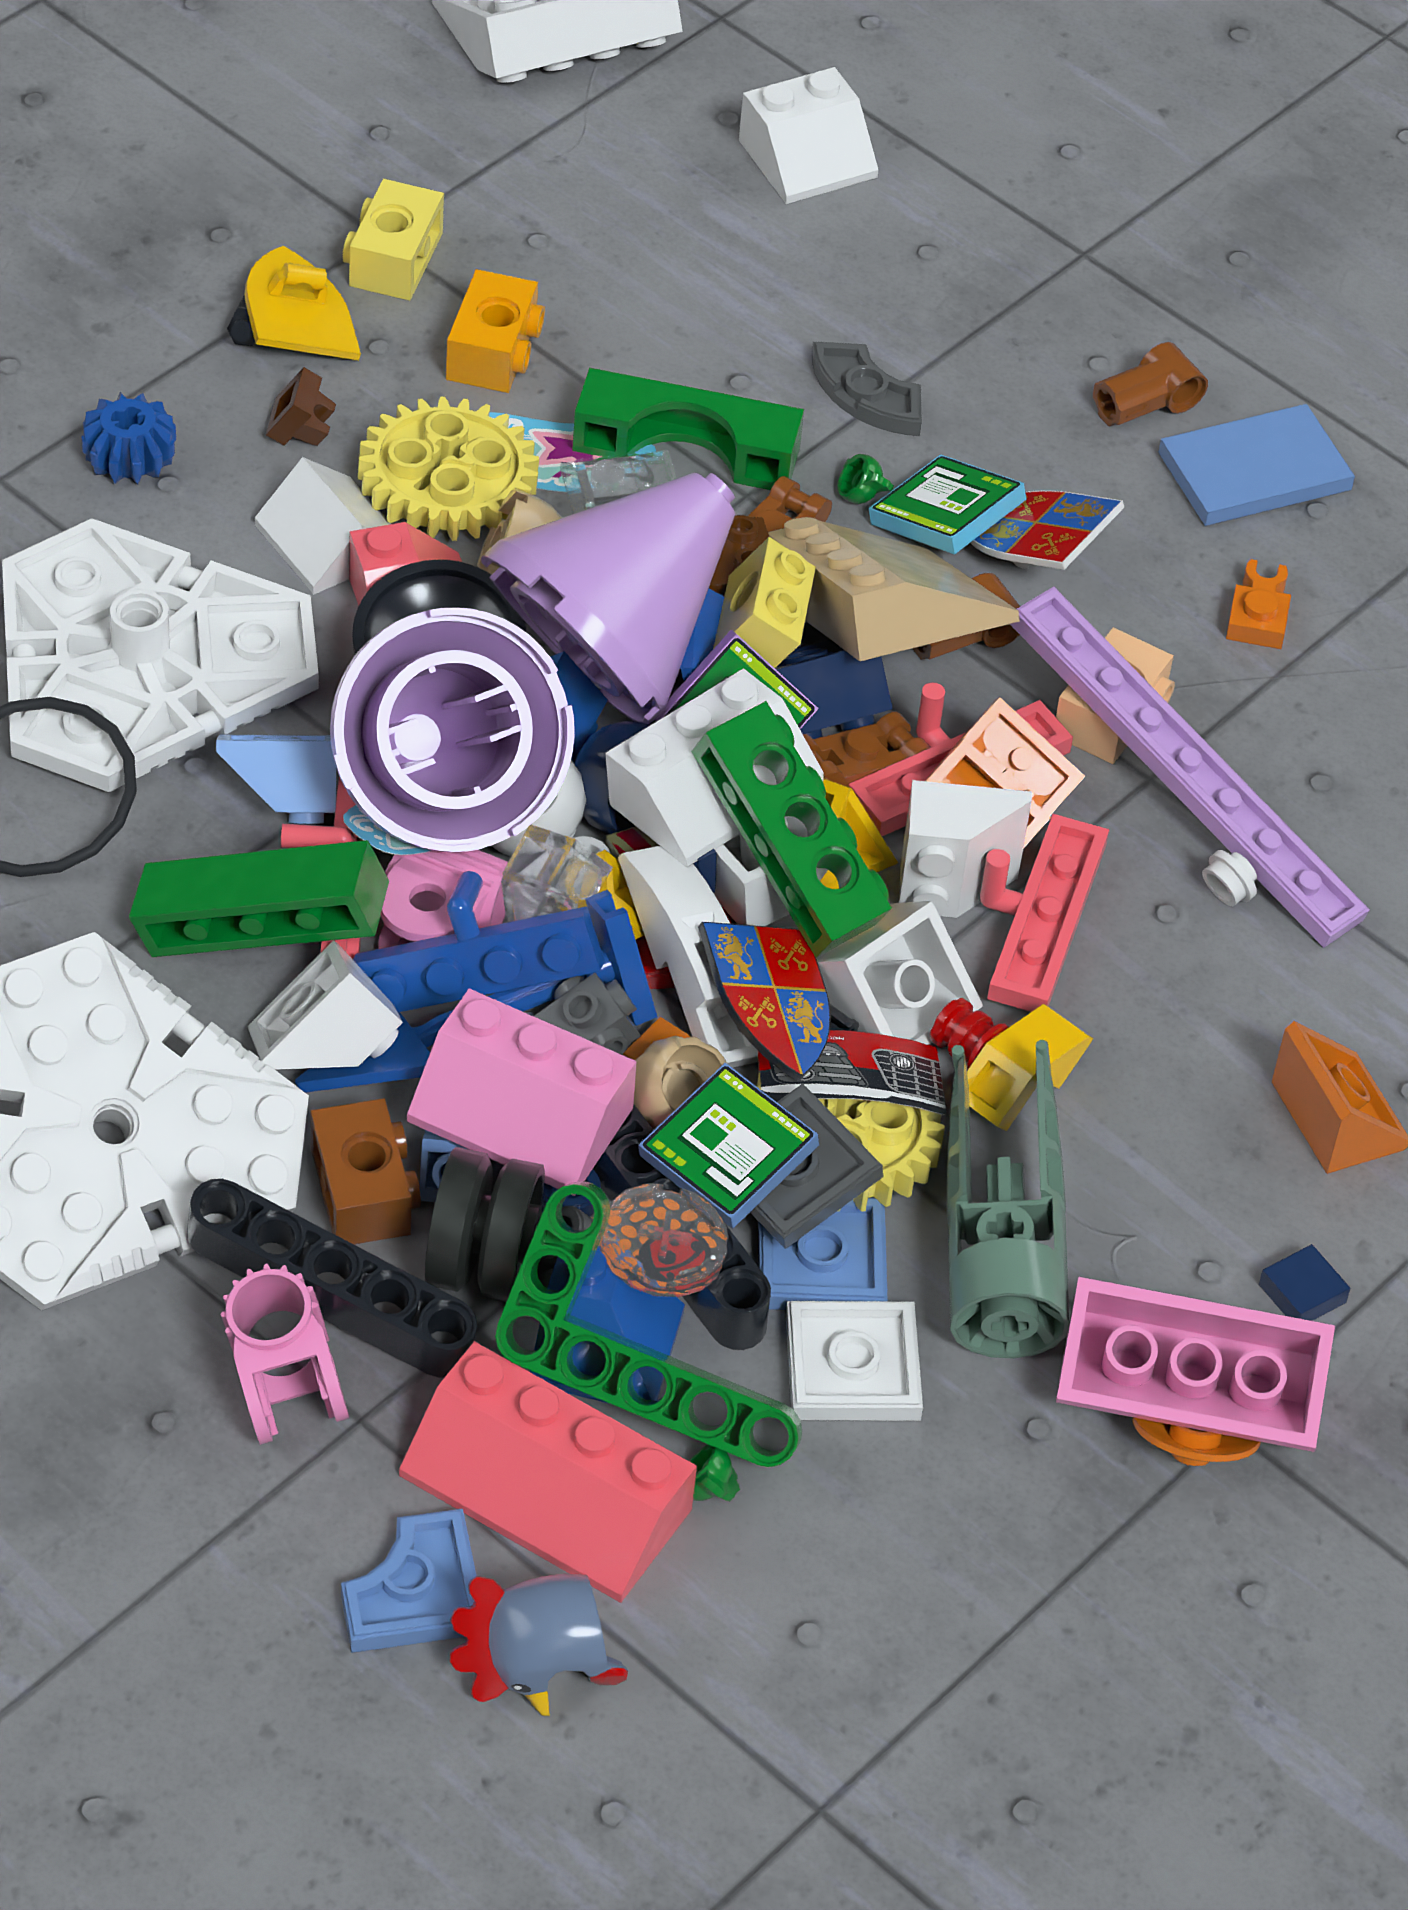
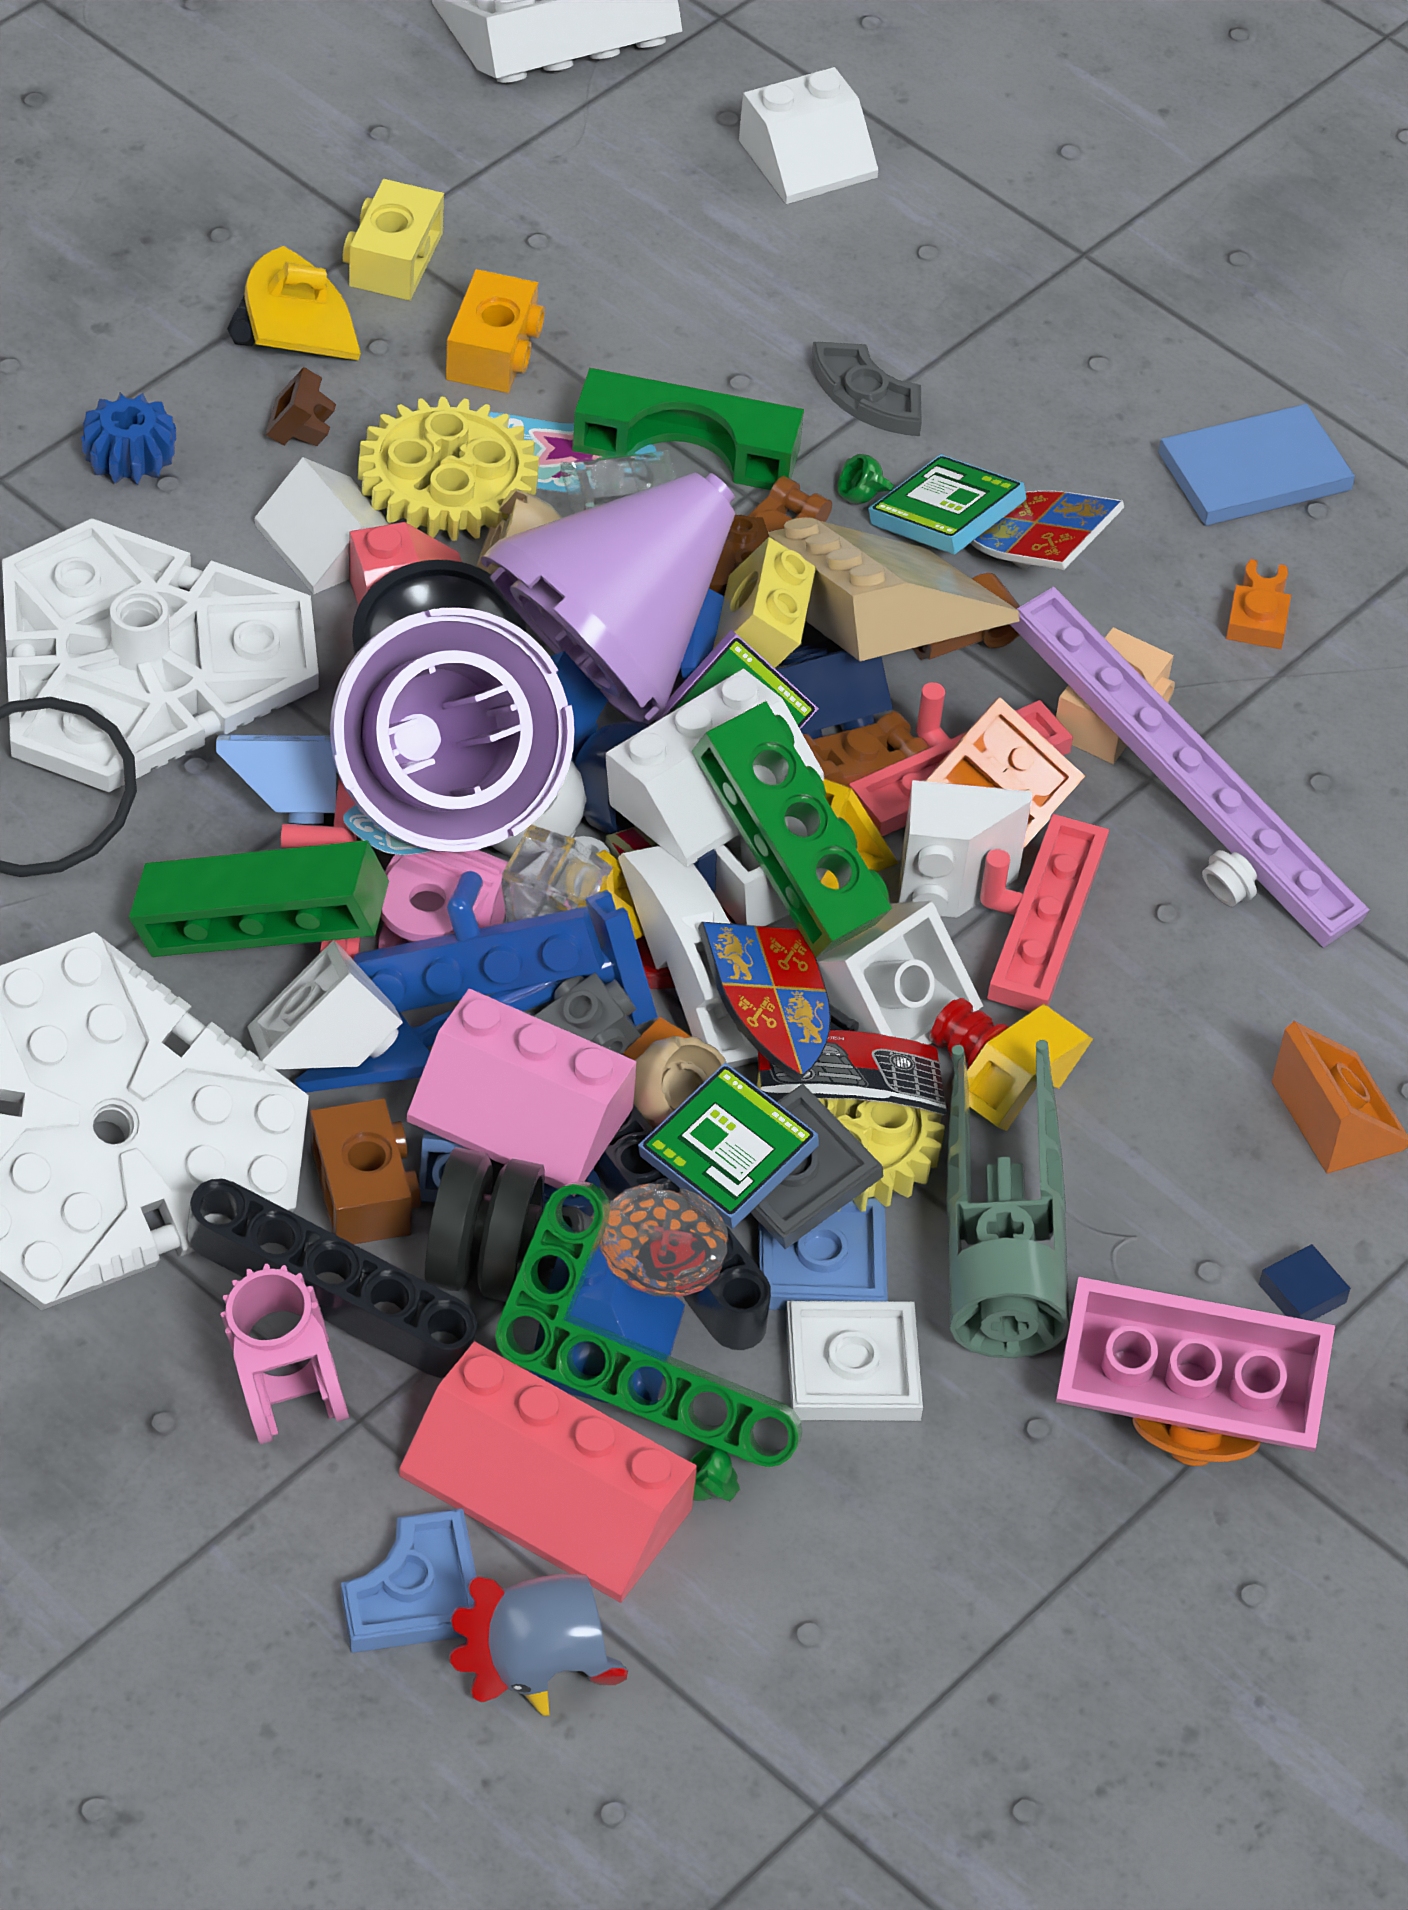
dark orange piece [1092,342,1208,426] -> none

